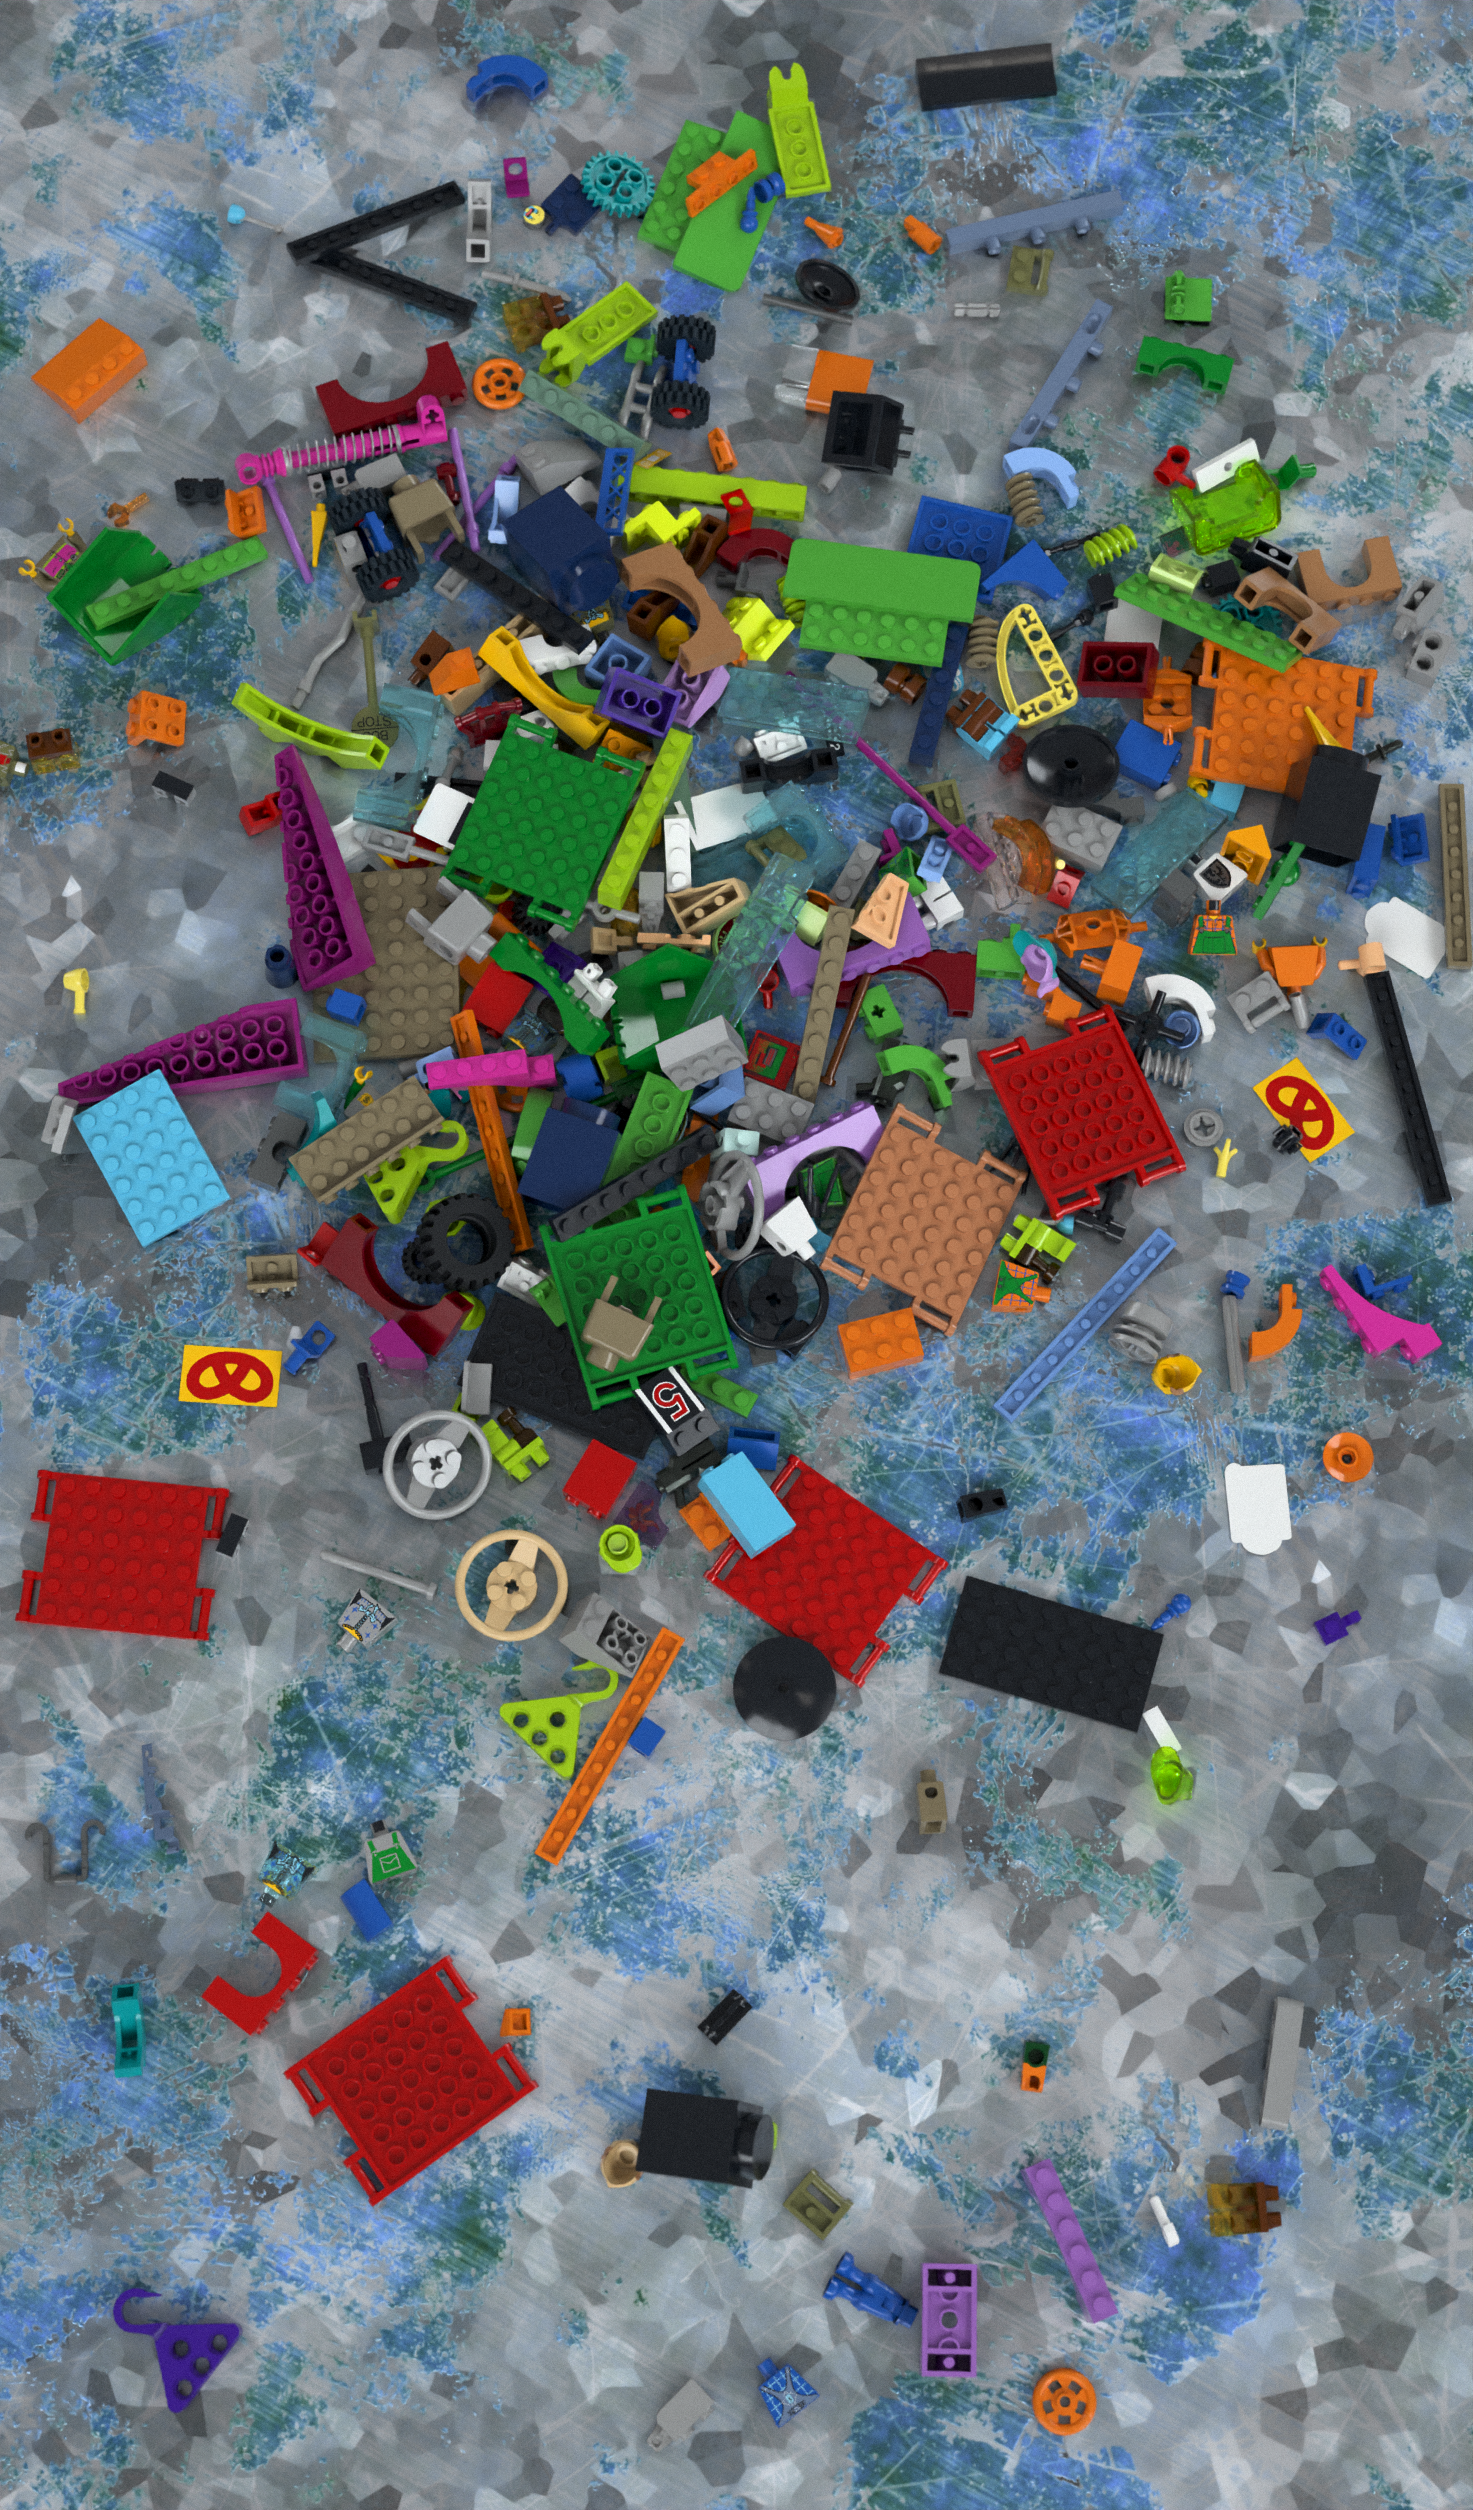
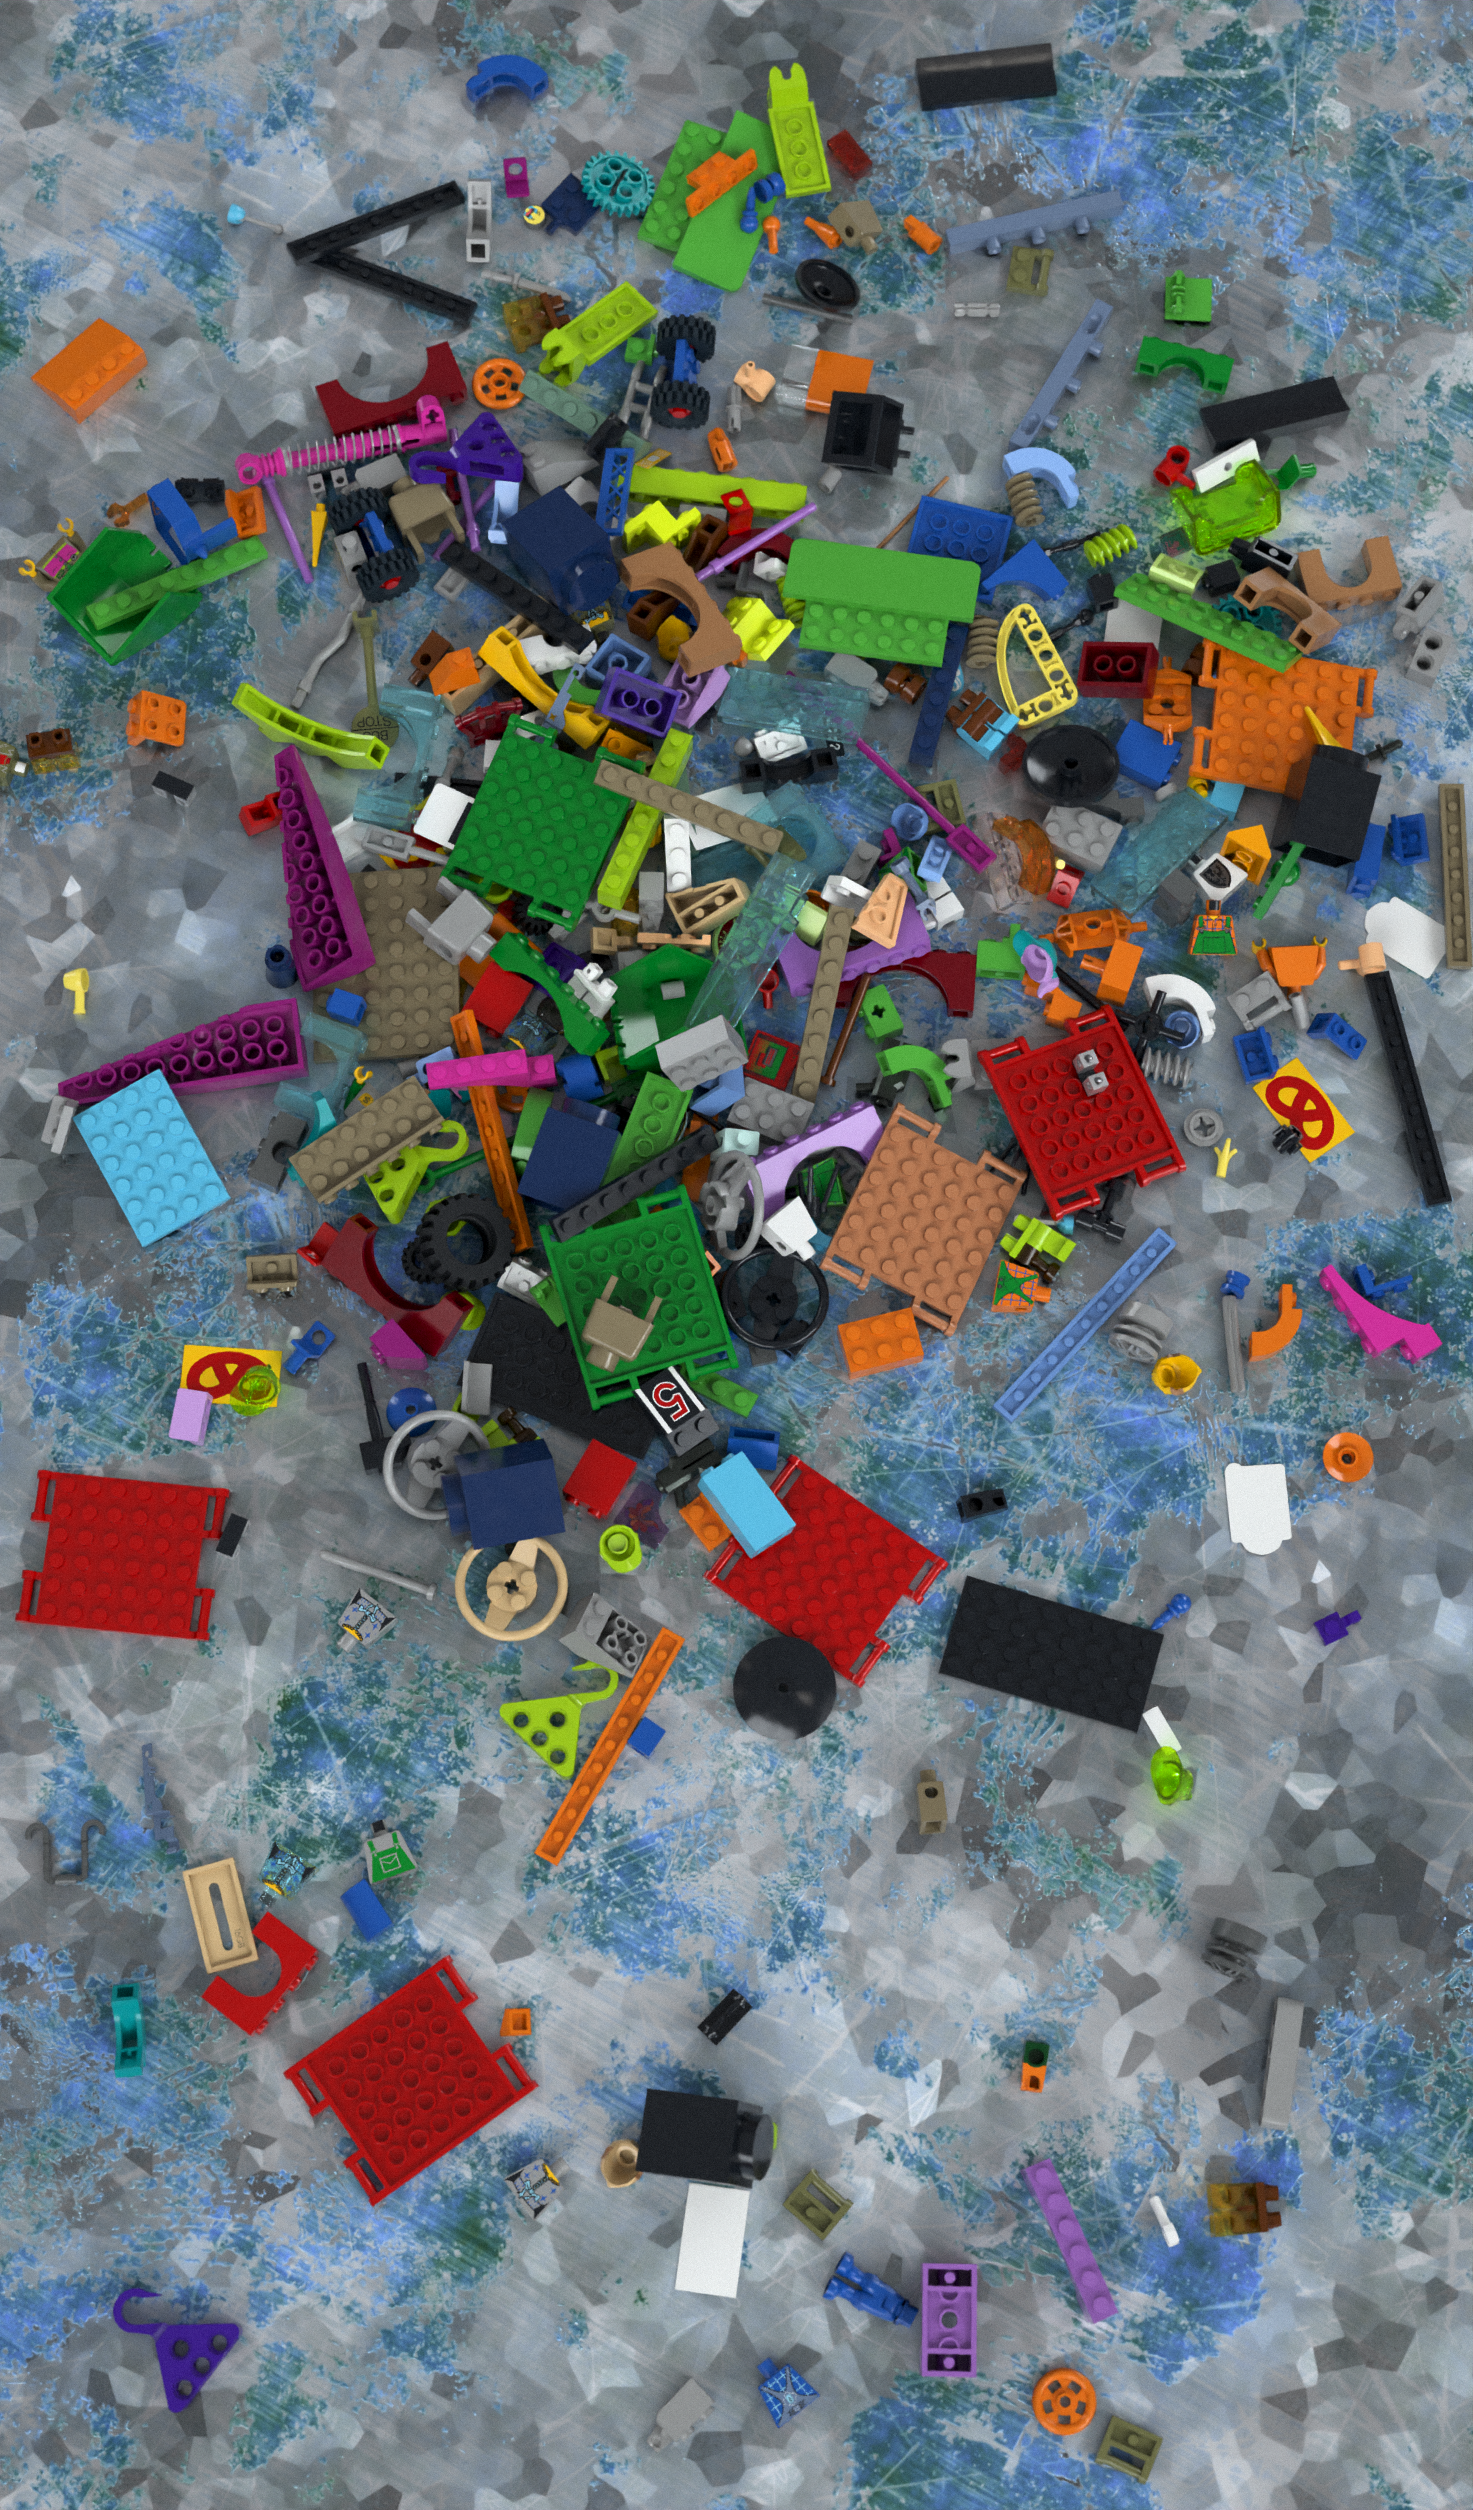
none -> blue piece [146,478,238,565]
none -> lavender panel [169,1388,213,1446]
none -> tan piece [182,1857,260,1975]
none -> clear neon green piece [230,1364,281,1416]
none -> blue dish [386,1387,437,1437]
none -> dark purple piece [409,412,524,484]
none -> dark blue container [440,1438,566,1550]
none -> light grey torso [503,2157,571,2221]
none -> sand blue piece [534,662,586,749]
none -> black hinge [582,411,630,464]
none -> dark tan plate [592,759,784,856]
none -> white sticker [675,2183,750,2298]
none -> medium lavender bar [695,502,817,582]
none -> light grey axle [725,384,743,433]
none -> light nougat piece [734,361,776,402]
none -> white bracket [753,551,788,583]
none -> orange bar [762,216,780,254]
none -> white bracket [820,875,873,917]
none -> clear red plate [827,129,873,179]
none -> dark tan torso [827,200,882,255]
none -> medium nougat piece [876,476,949,549]
none -> sand blue bar [890,856,936,921]
none -> flat silver piece [1072,1049,1109,1097]
none -> olive plate [1094,2415,1163,2485]
none -> black arch [1199,376,1350,454]
none -> dark grey wheel [1200,1917,1268,1981]
none -> blue bracket [1232,1026,1279,1085]

